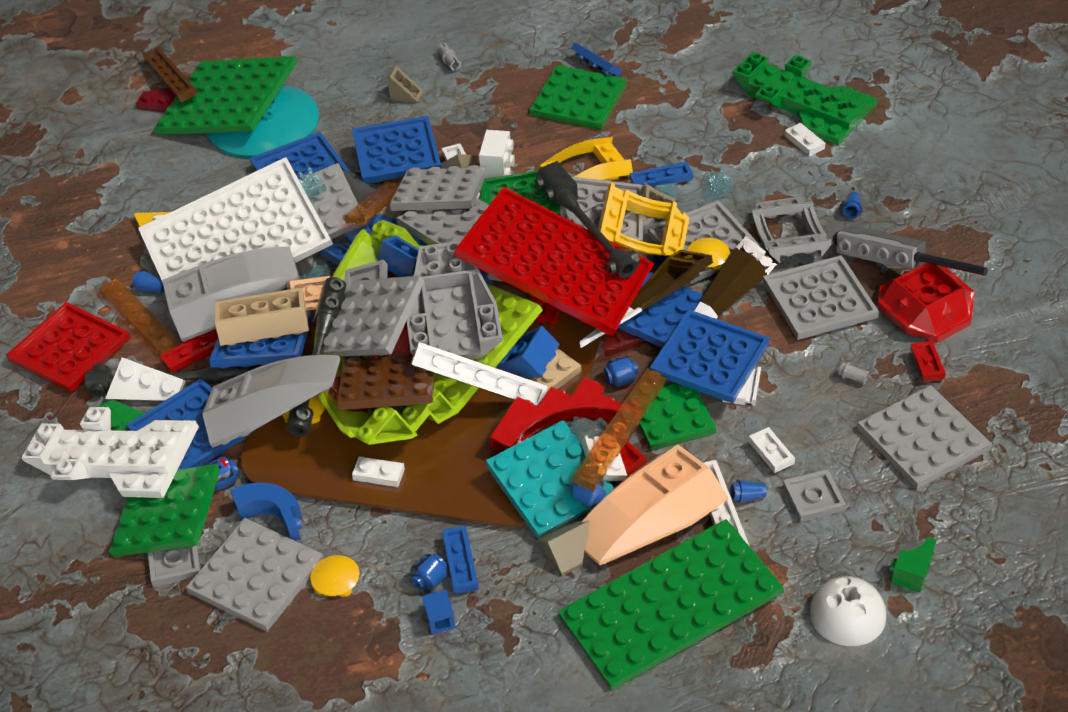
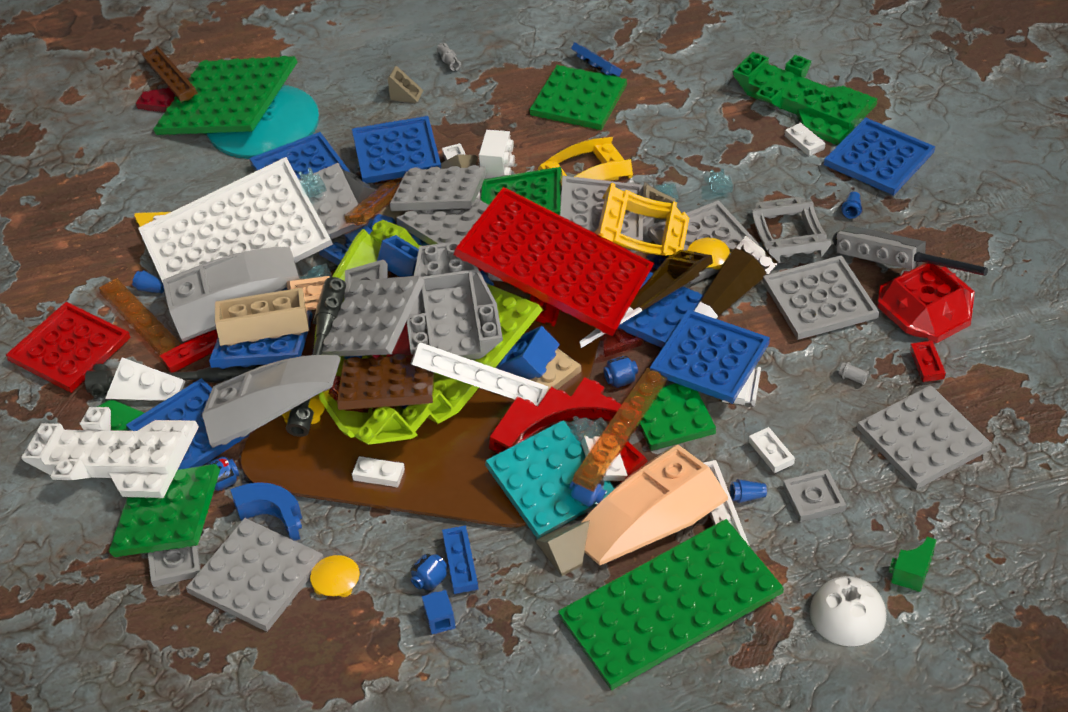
pearl dark grey bar [534,161,640,278] -> none
blue plate [630,162,693,190] -> none
none -> blue plate [824,118,935,195]

